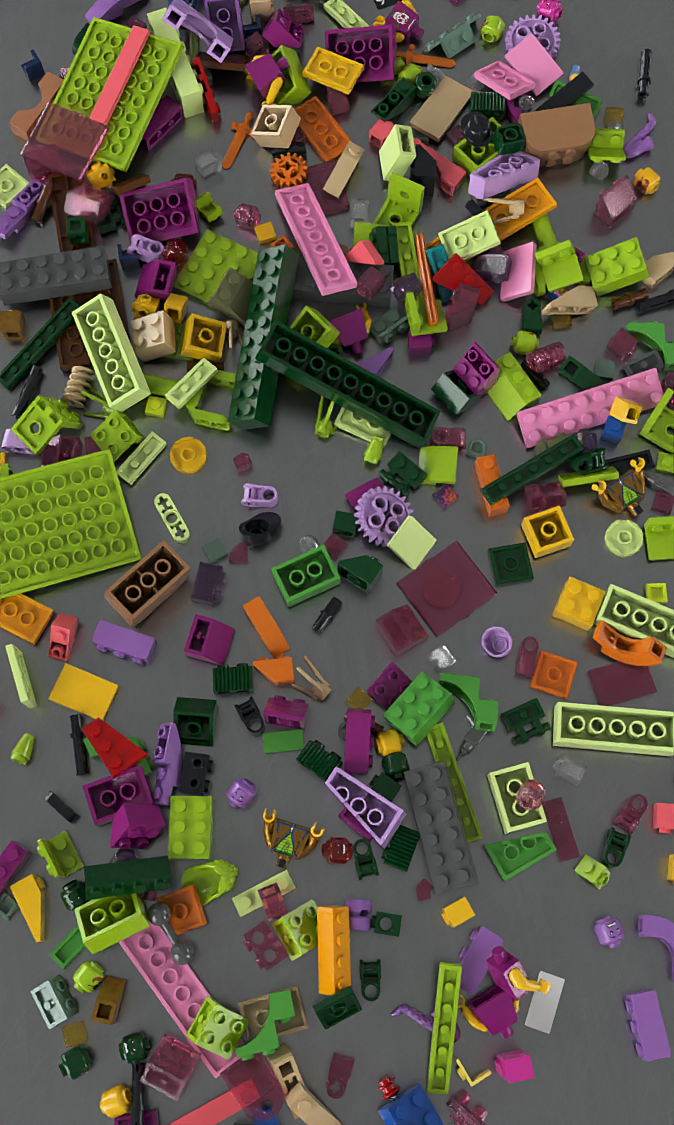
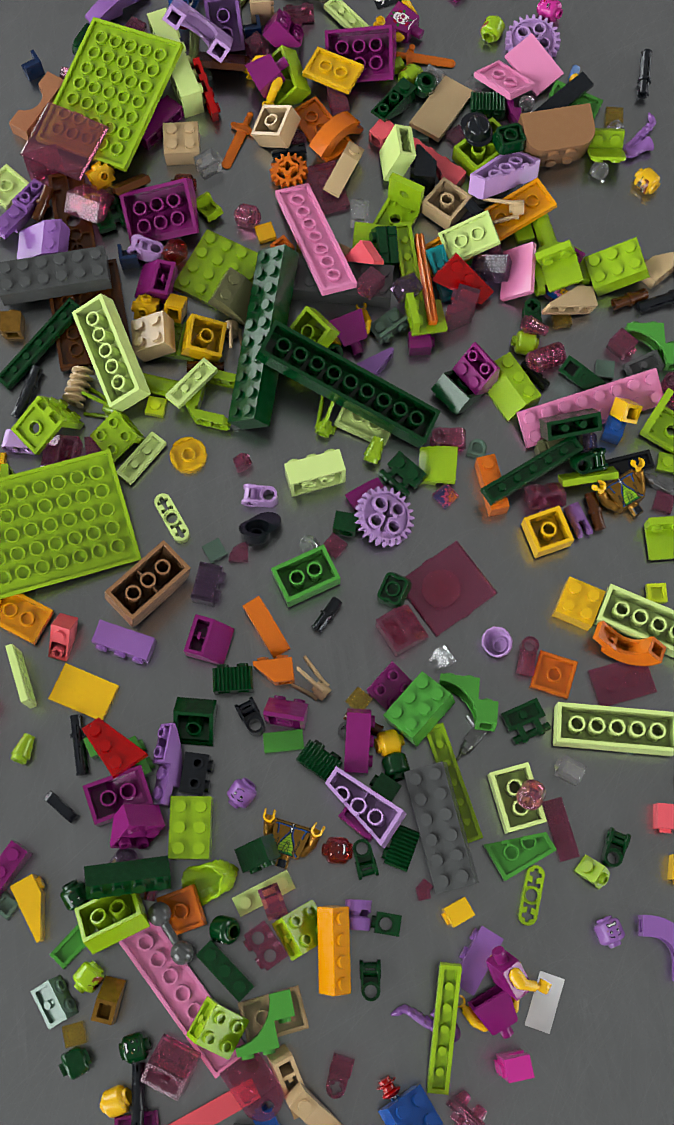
lime bracket [37,830,85,879] -> none
dark green brick [66,216,89,245] -> none
coral tile [89,25,151,126] -> none
dark green tile [312,986,362,1029] -> none
dark green slope [337,555,383,594] -> none
yellowish green tile [386,516,436,570] -> none
sand green bracket [422,13,481,59] -> none
light yellow bracket [454,1057,492,1087] -> none
dark green tile [488,542,534,586] -> none
clear pink slope [594,175,637,228] -> none
yellowish green tile [605,519,643,557] -> none
clear pink piece [613,794,648,834] -> none
medium lavender brick [625,989,672,1062] -> none
none -> medium lavender slope [17,219,70,259]
none -> tan brick [163,121,201,166]
none -> dark green brick [196,940,256,1002]
none -> dark green head [209,915,240,945]
none -> dark green brick [234,834,281,874]
none -> yellowish green brick [284,449,346,497]
none -> orange arch [309,111,364,157]
none -> dark green piece [377,572,412,609]
none -> tan brick [421,177,472,230]
none -> lime tile [514,223,535,245]
none -> lime beam [517,865,545,926]
none -> clear pink cone [520,315,549,336]
none -> dark green brick [539,408,602,441]
none -> medium lavender hinge [563,502,593,539]
none -> reddish brown pin [584,492,606,531]

